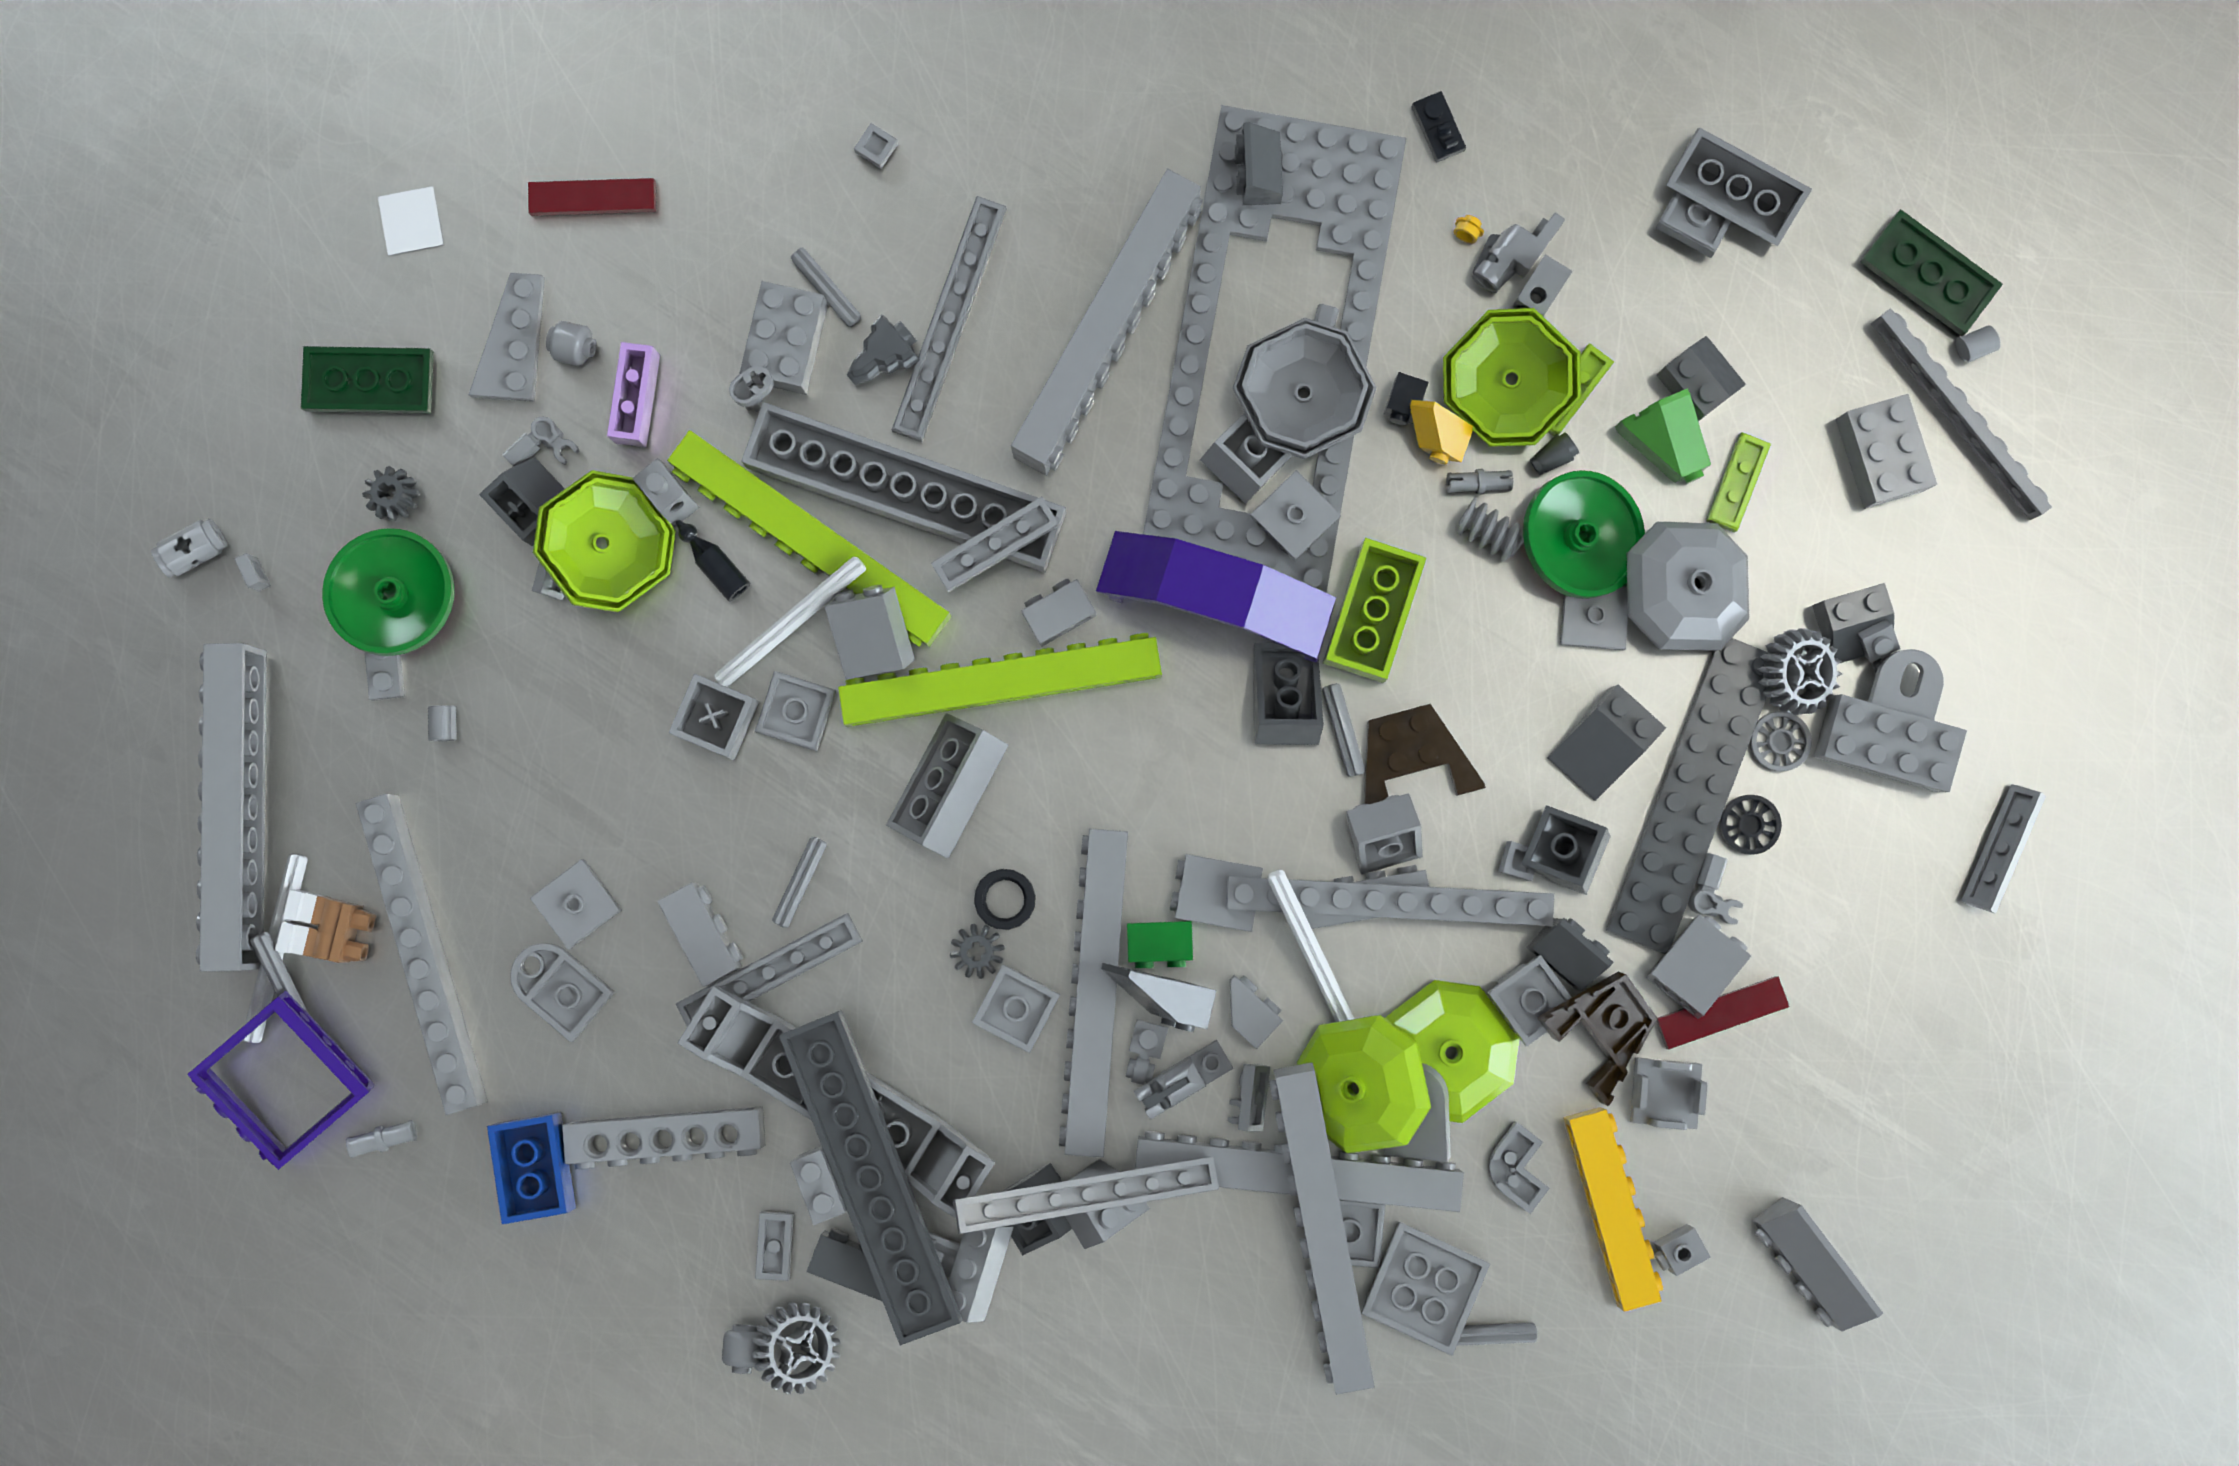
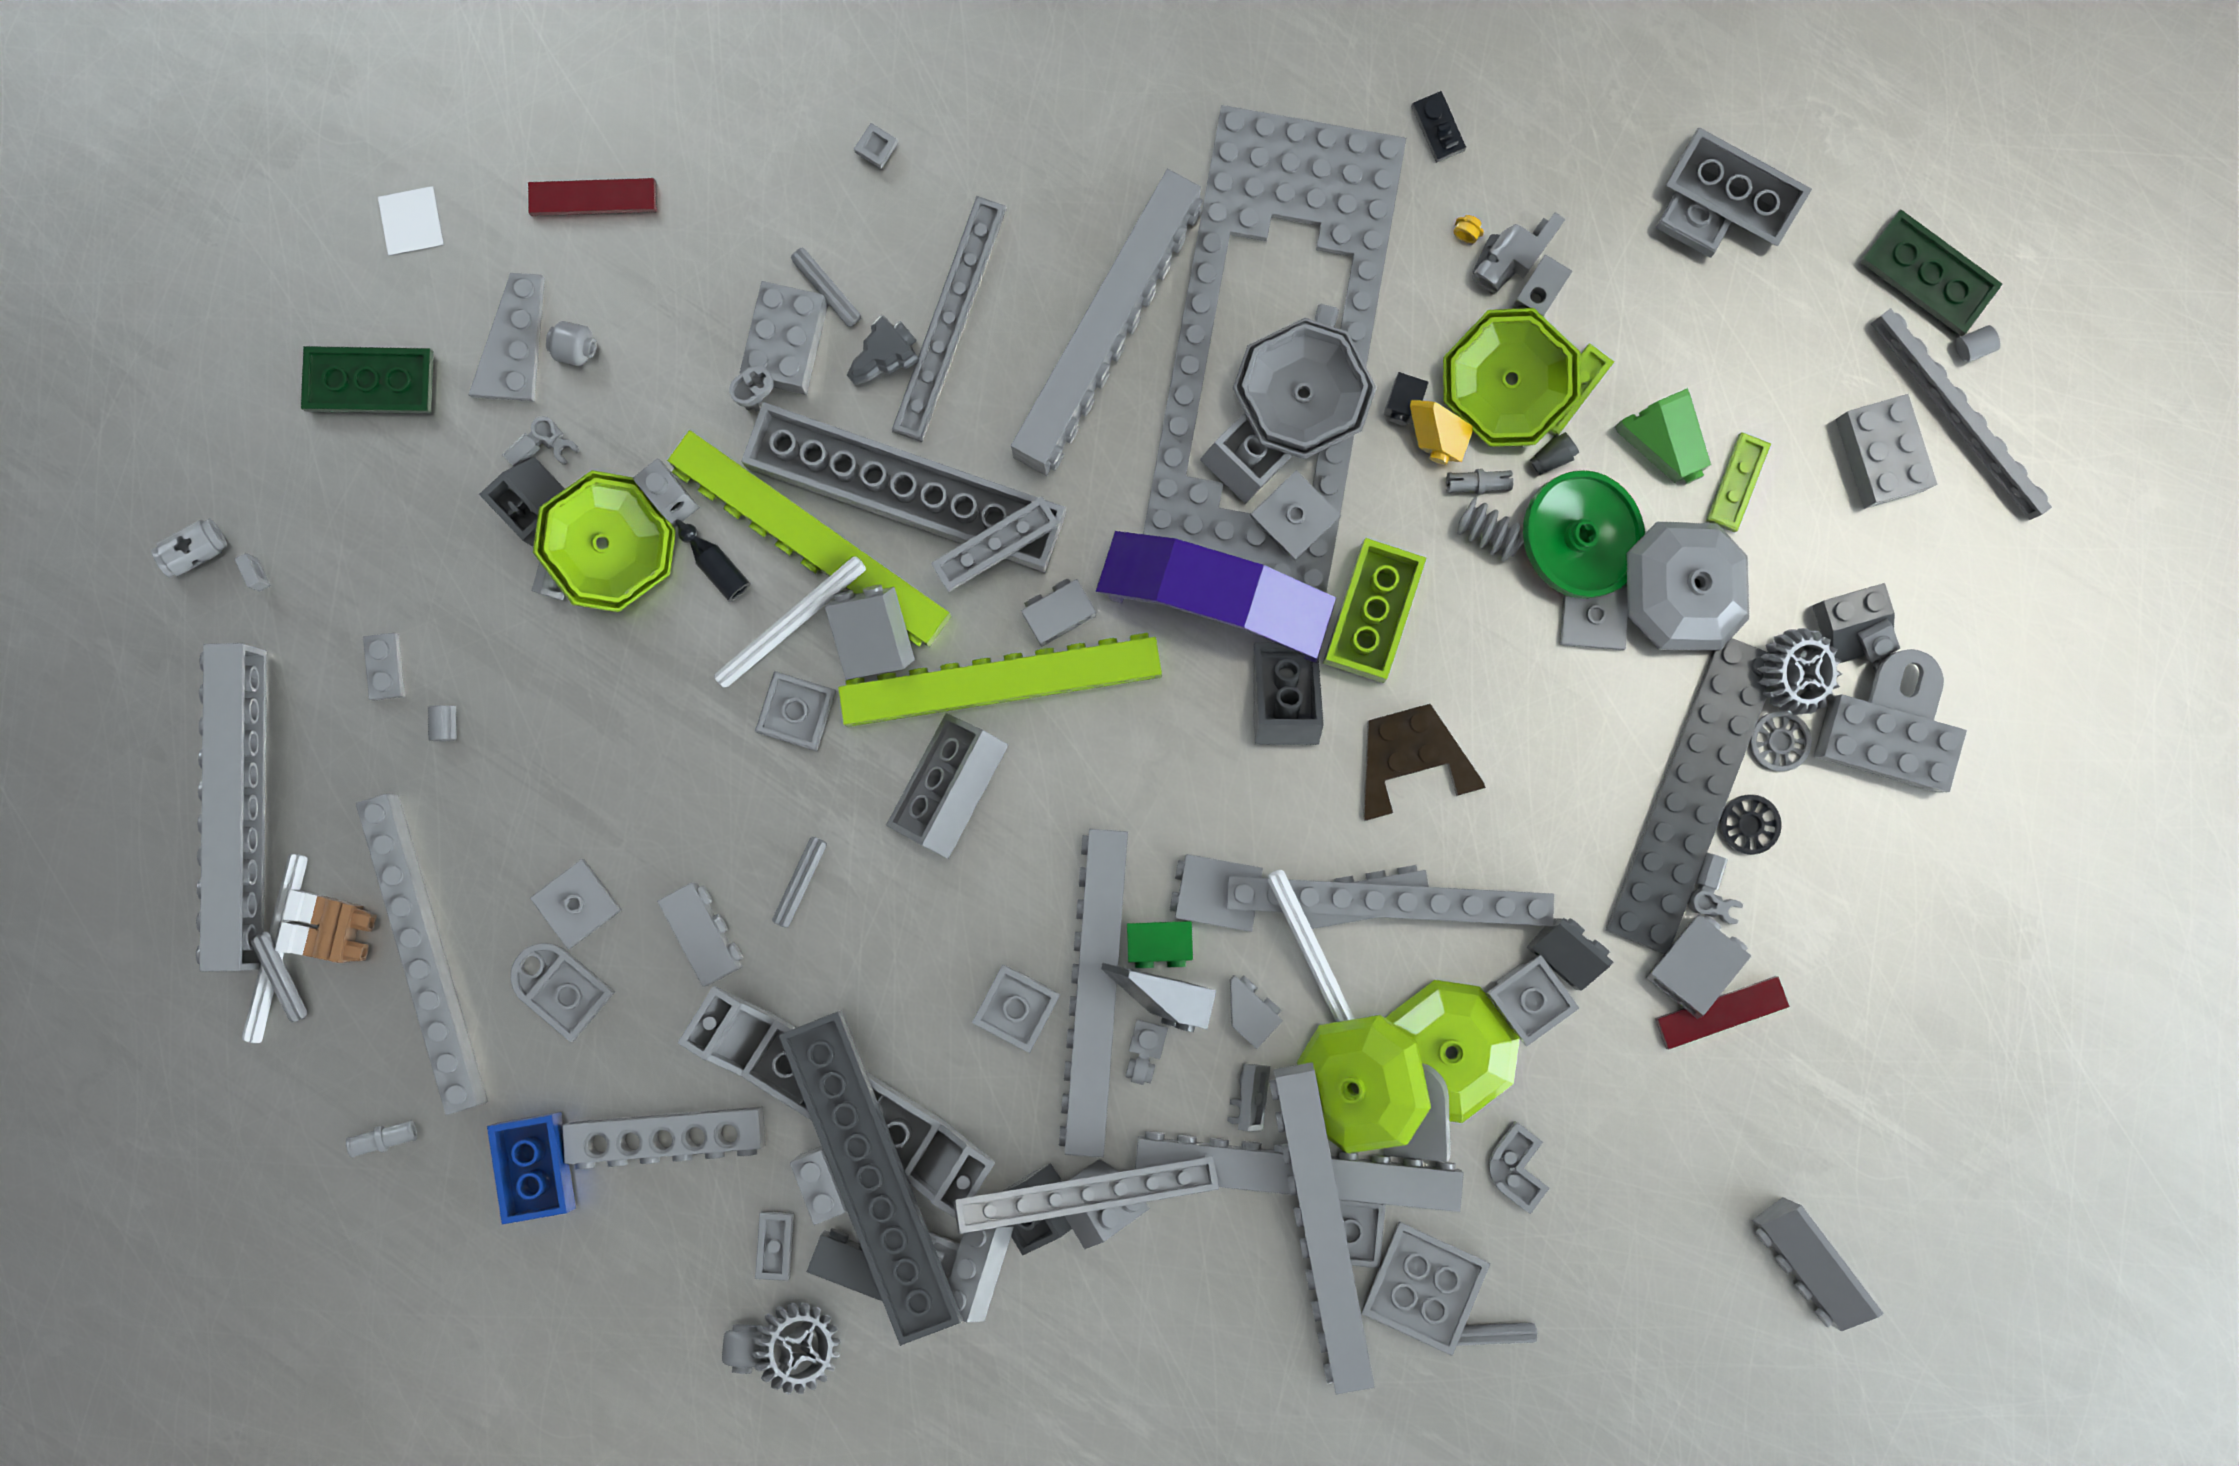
dark purple window [187,990,375,1170] -> none
green dish [322,528,455,656] -> none
dark grey gear [362,466,420,521] -> none
lavender brick [607,342,660,448] -> none
light grey brick [669,674,759,760] -> none
light grey tile [676,913,863,1027] -> none
dark grey gear [950,924,1005,979] -> none
black tyre [974,869,1036,930] -> none
light grey plate [1134,1040,1234,1120] -> none
dark grey slope [1235,122,1283,205] -> none
light grey axle [1322,683,1365,777] -> none
light grey slope [1347,793,1423,875] -> none
light grey plate [1498,841,1535,881] -> none
dark grey slope [1522,805,1610,895] -> none
dark brown wing [1537,971,1658,1106] -> none
dark grey slope [1547,684,1666,801] -> none
yellow brick [1563,1107,1663,1312] -> none
light grey panel [1630,1057,1707,1130] -> none
light grey brick [1653,1224,1711,1276] -> none
dark grey slope [1657,336,1746,422] -> none
light grey plate [1961,784,2046,914] -> none

